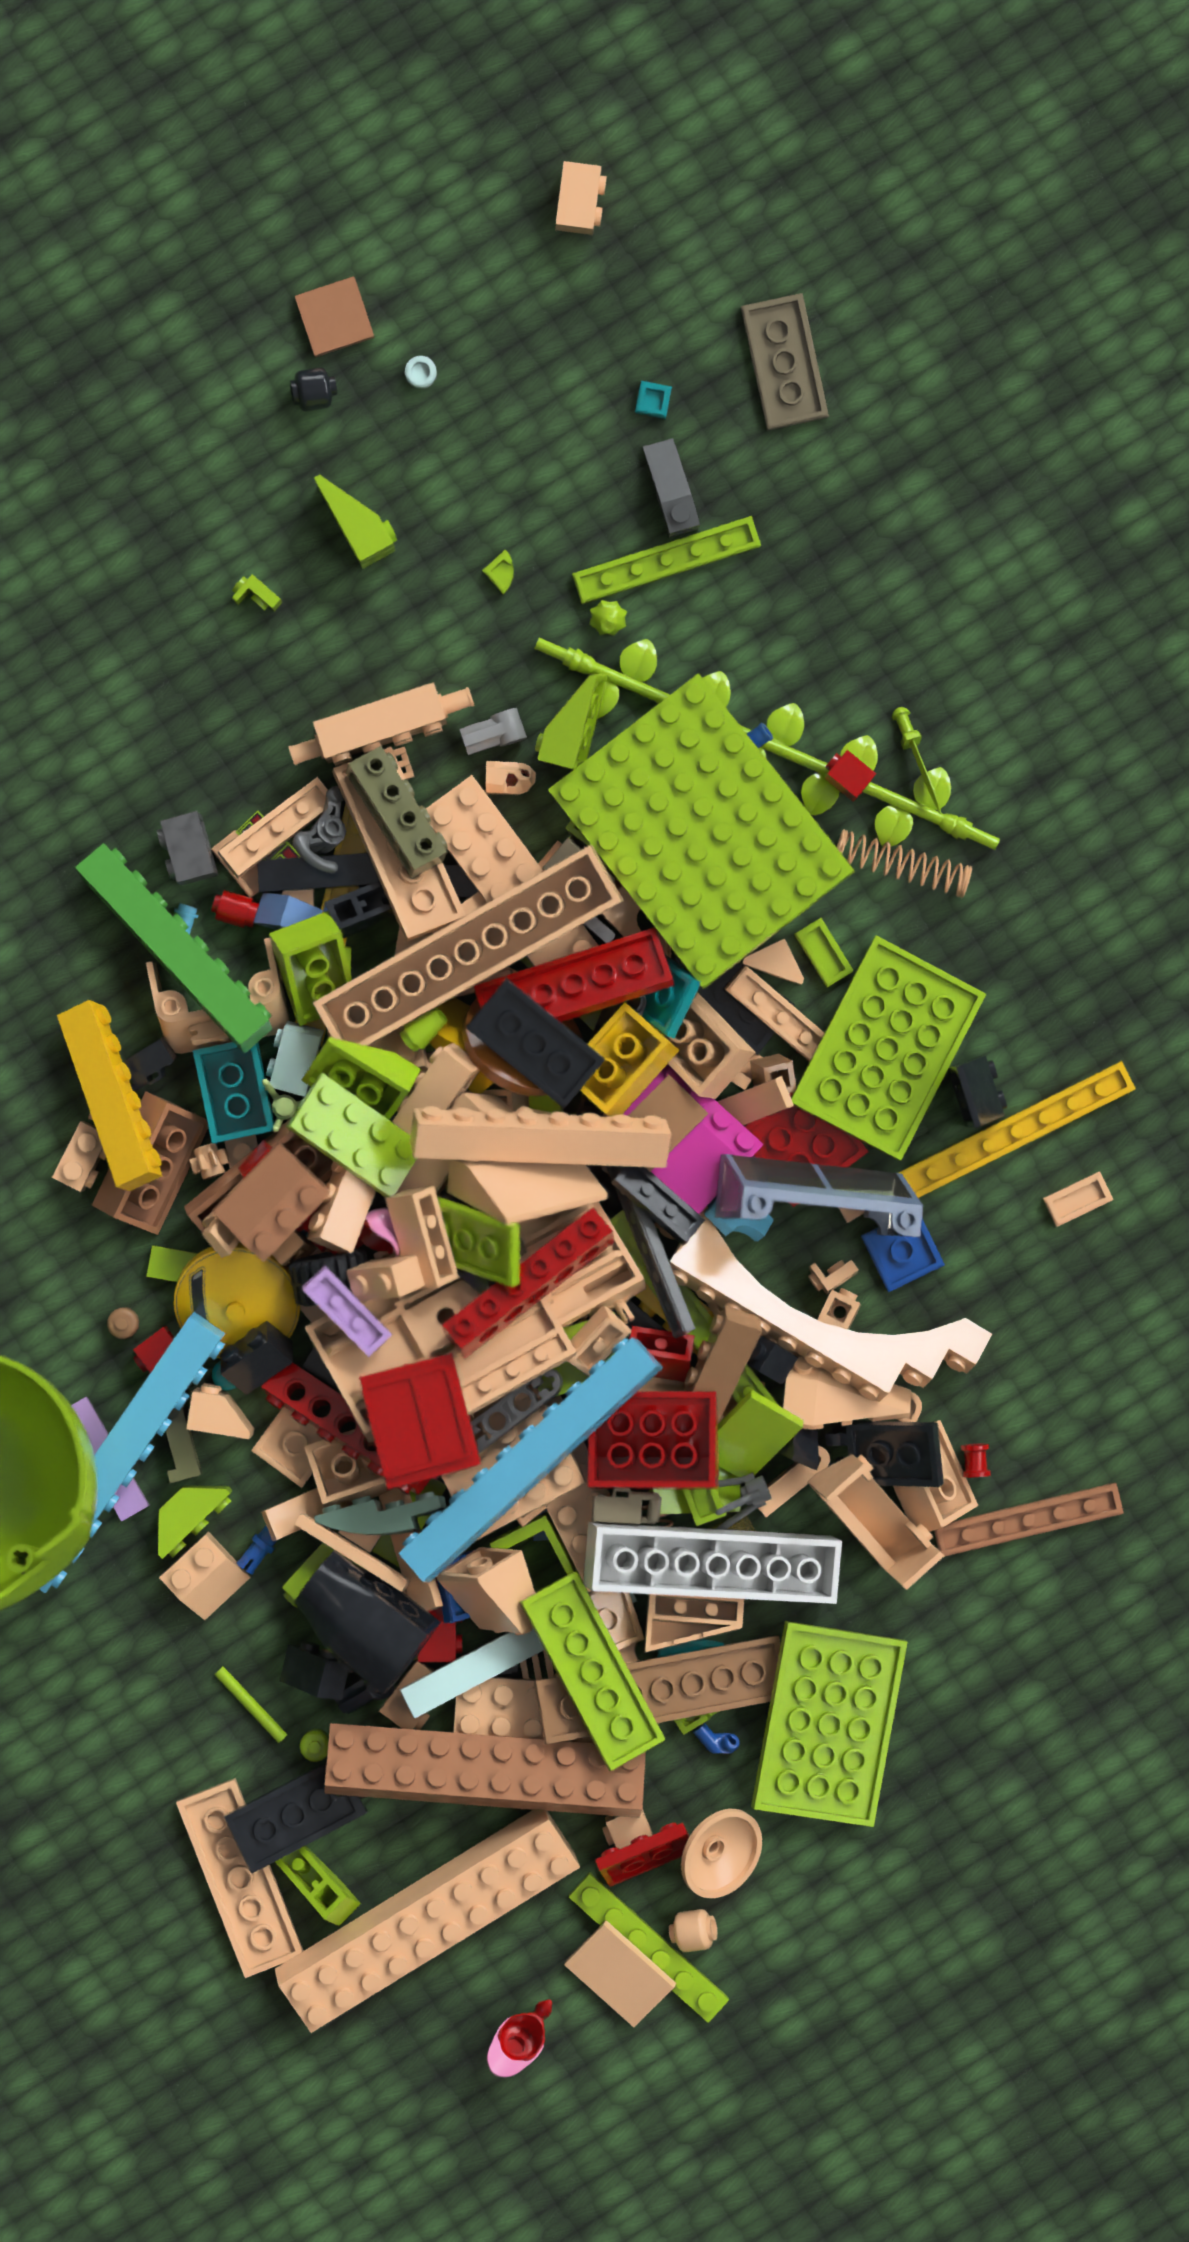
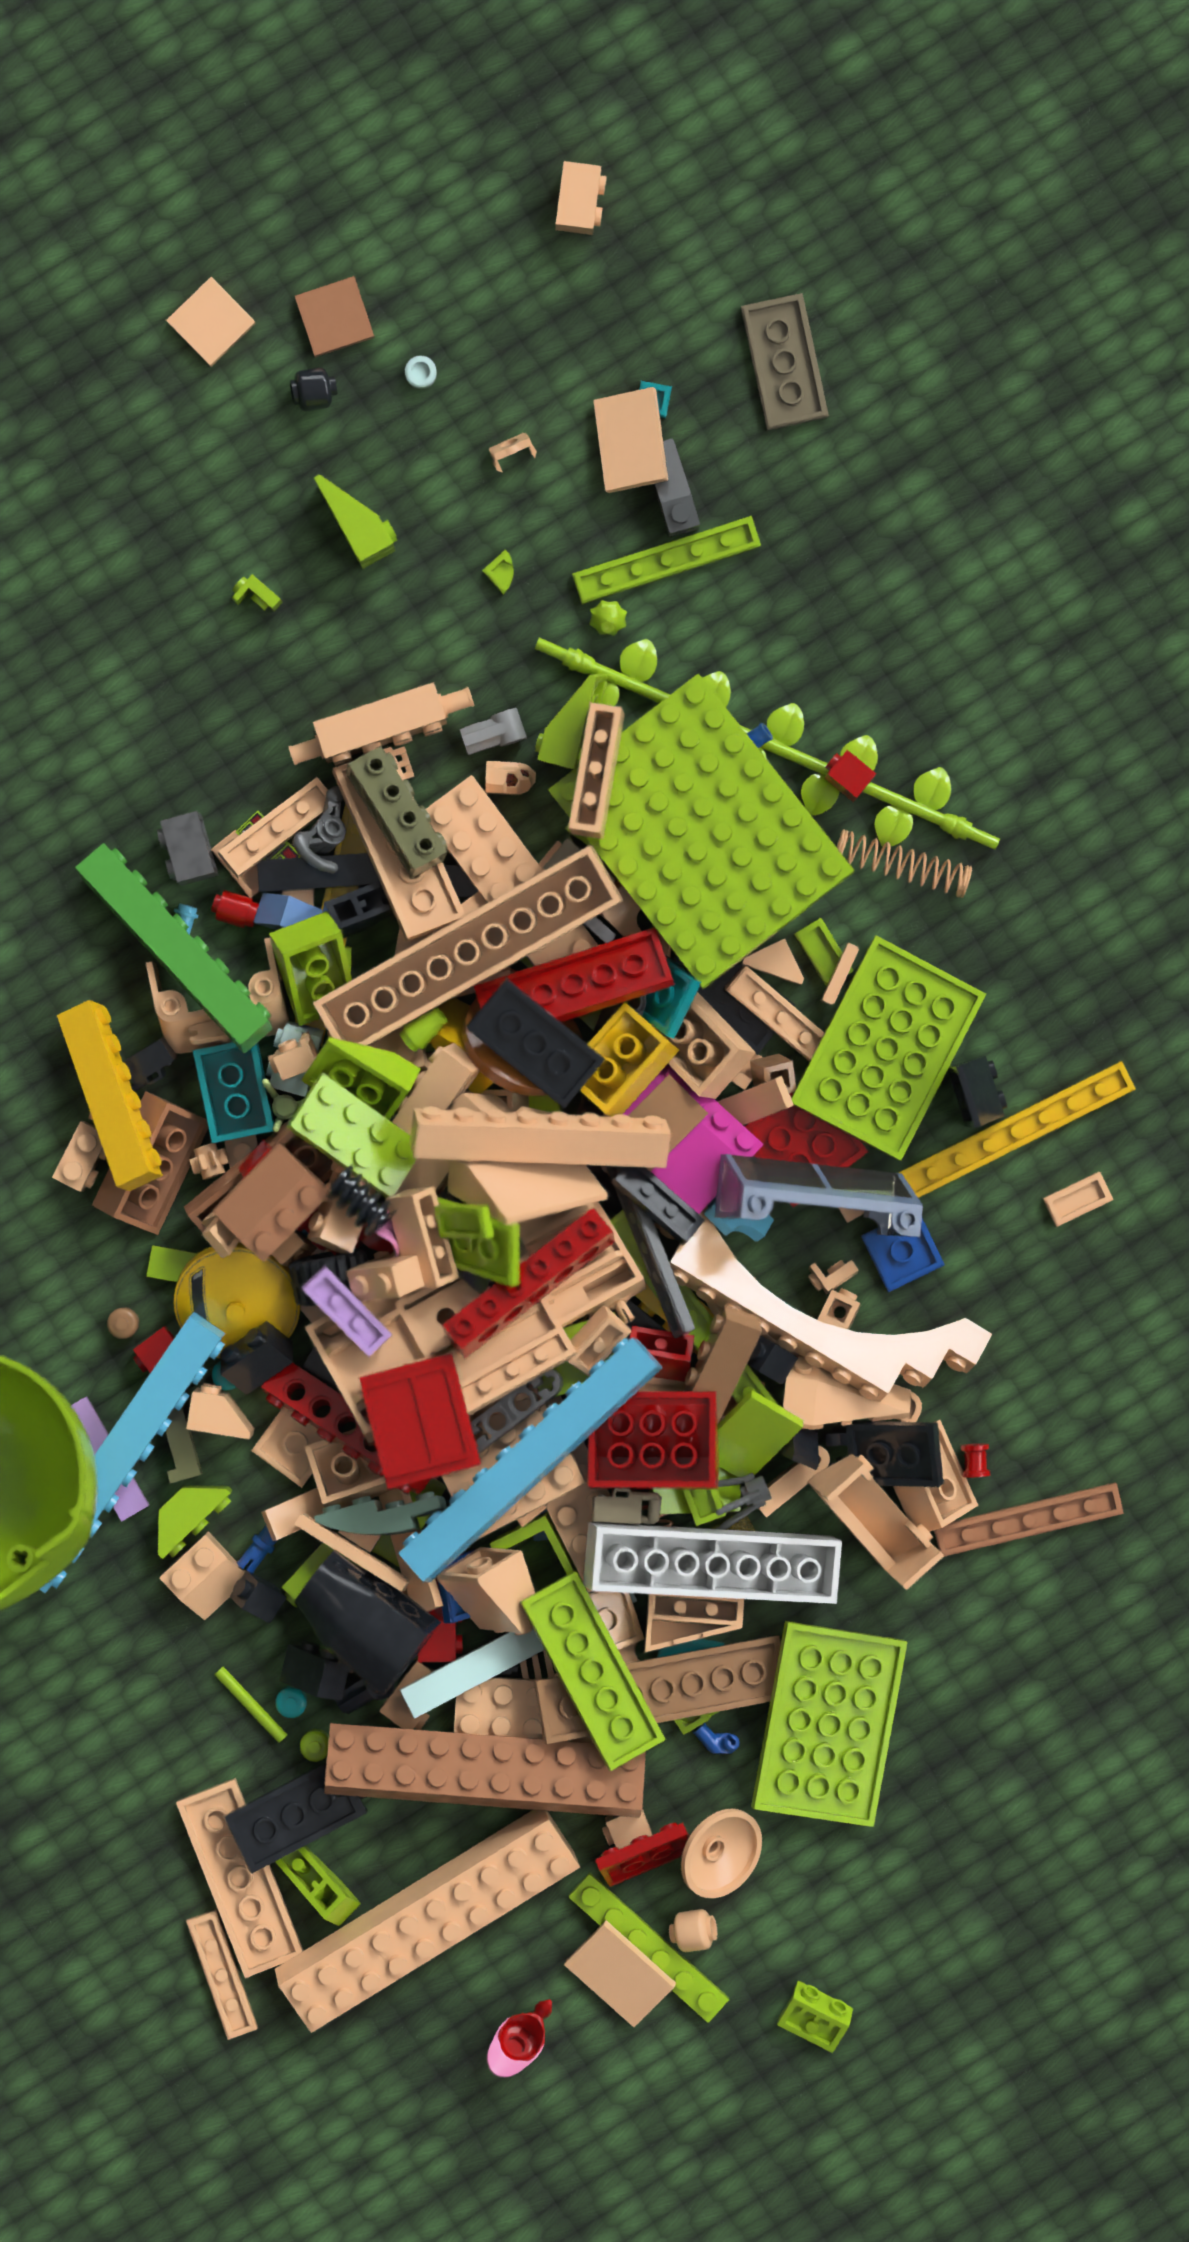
lime sword [892,707,941,814] -> none
none -> light nougat tile [166,276,256,367]
none -> light nougat tile [186,1909,258,2040]
none -> black brick [230,1570,287,1623]
none -> light nougat brick [268,1031,318,1081]
none -> teal piece [276,1686,307,1718]
none -> black piece [327,1164,397,1236]
none -> lime tile [434,1204,494,1239]
none -> light nougat piece [488,433,537,472]
none -> light nougat brick [569,703,625,839]
none -> light nougat tile [593,387,668,493]
none -> lime bracket [777,1981,853,2053]
none -> light nougat tile [820,942,859,1005]

